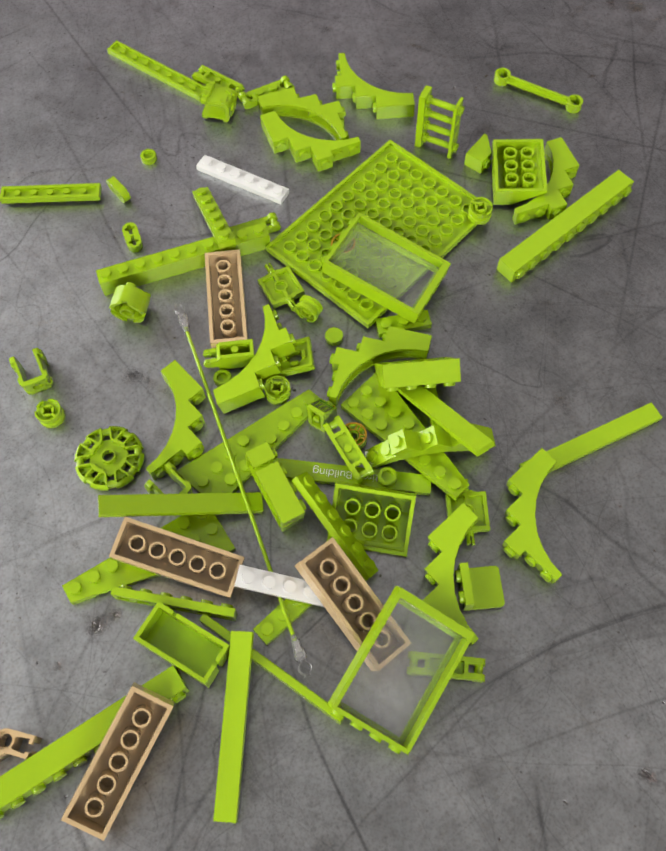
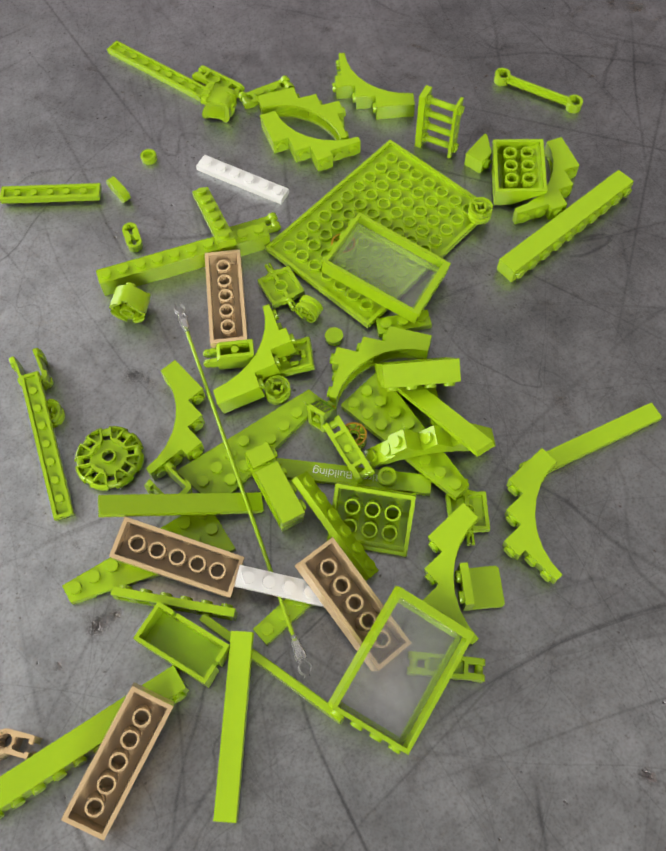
lime tile [213,369,232,387] -> none
none -> lime tile [19,371,75,521]

